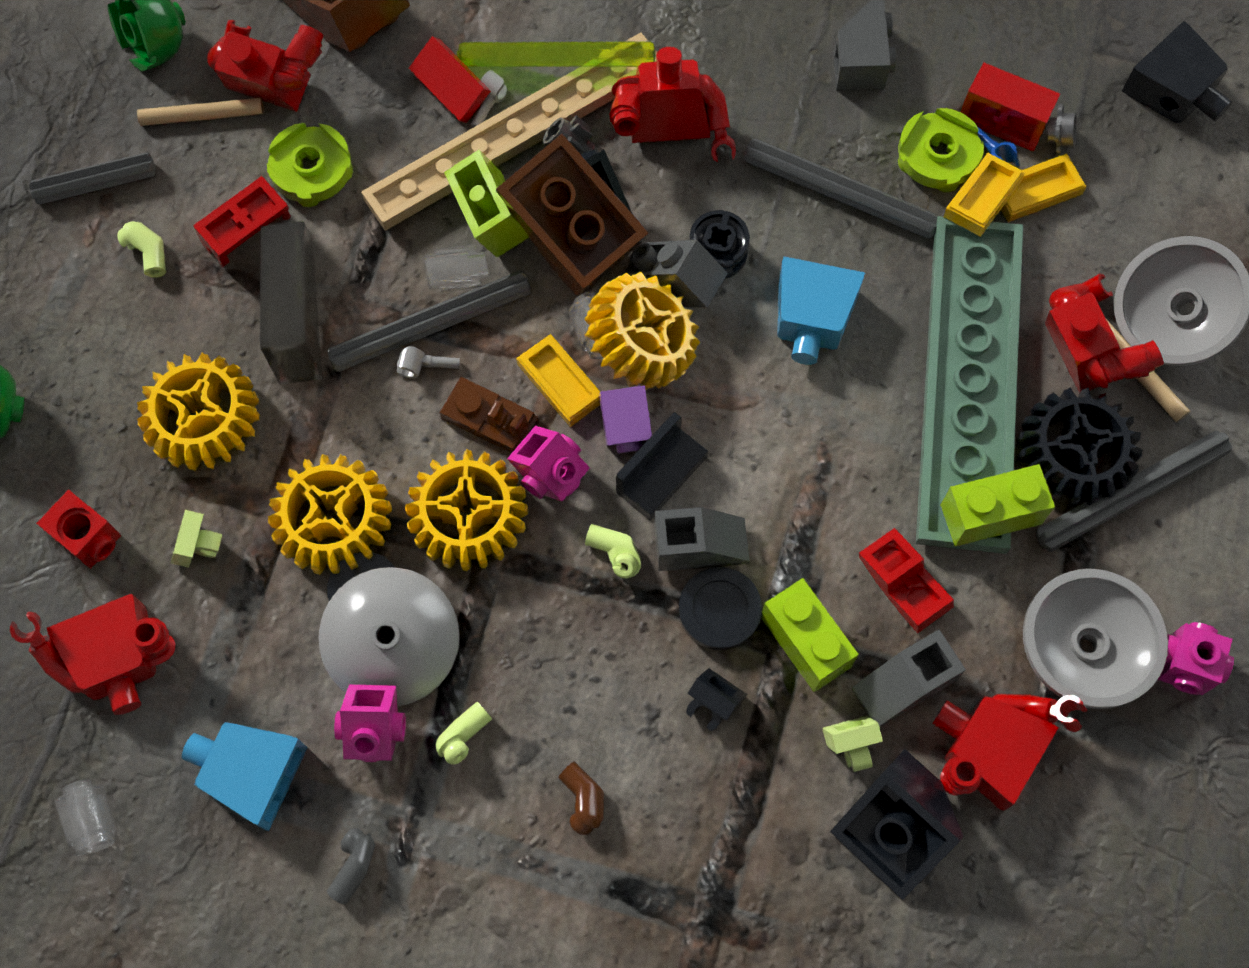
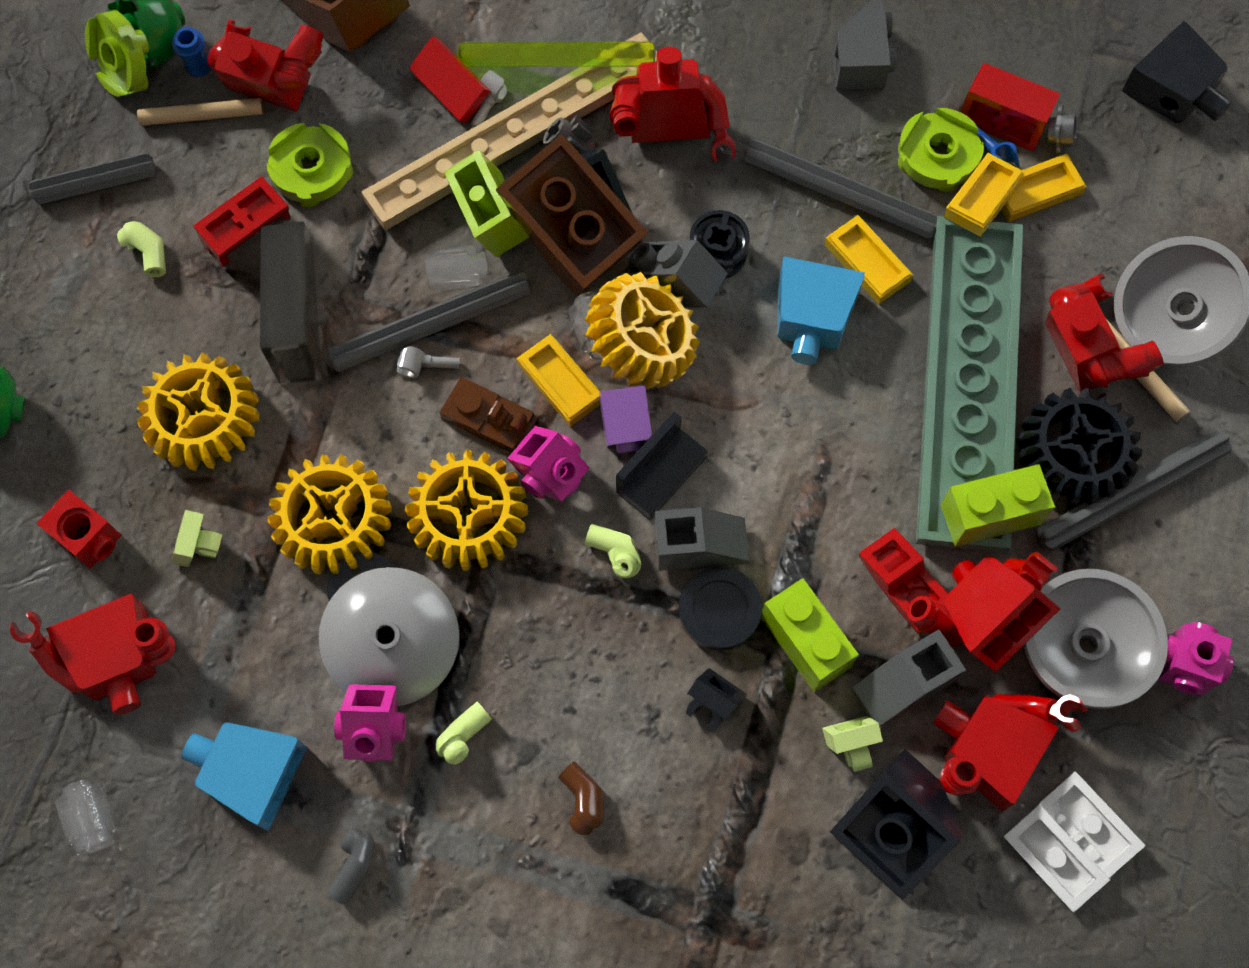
none -> lime plate [85,10,149,97]
none -> blue pin [172,27,211,77]
none -> yellow tile [824,215,913,305]
none -> red torso [907,552,1061,672]
none -> white slope [1004,770,1146,913]

